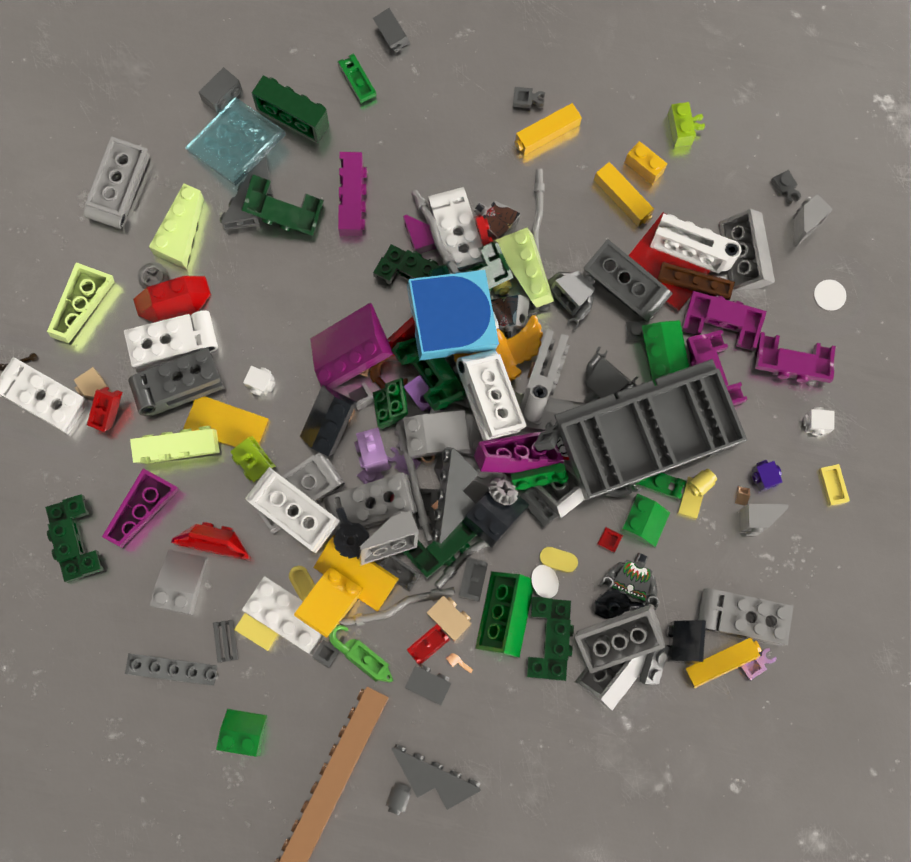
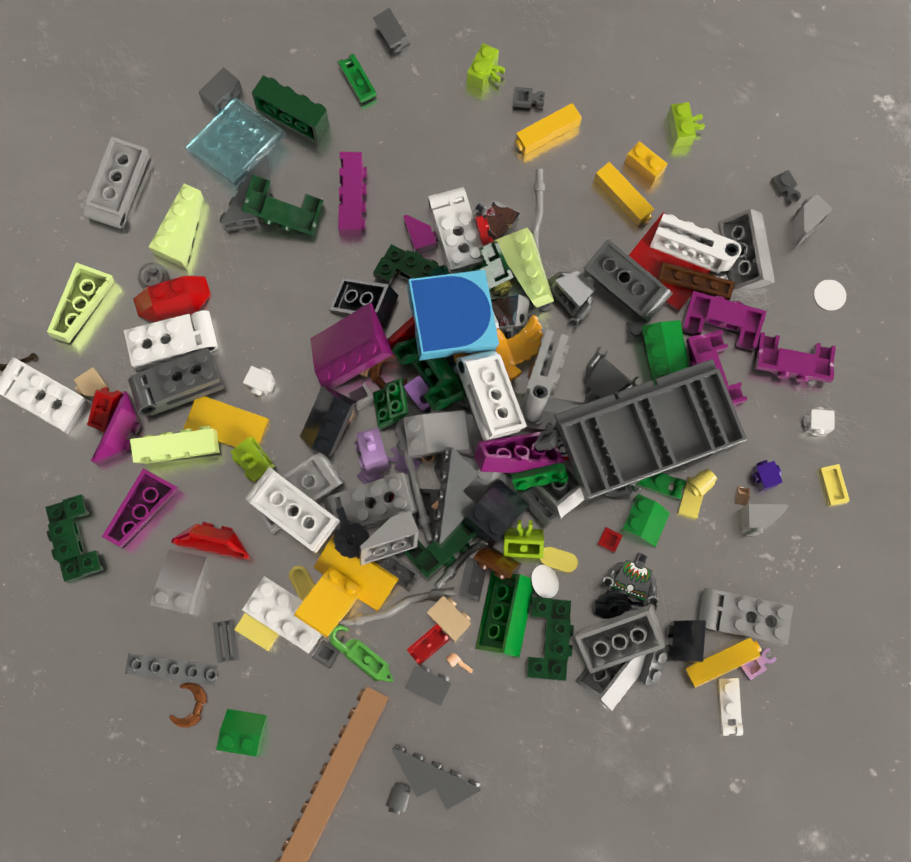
light grey bar [411,190,460,274] -> none
light grey gear [488,477,519,505] -> none
none -> magenta wedge [91,391,141,466]
none -> dark orange piece [169,682,206,728]
none -> black slope [329,277,399,328]
none -> lime brick [466,43,505,90]
none -> reddish brown slope [473,545,522,579]
none -> lime brick [504,520,544,558]
none -> white plate [717,678,743,736]

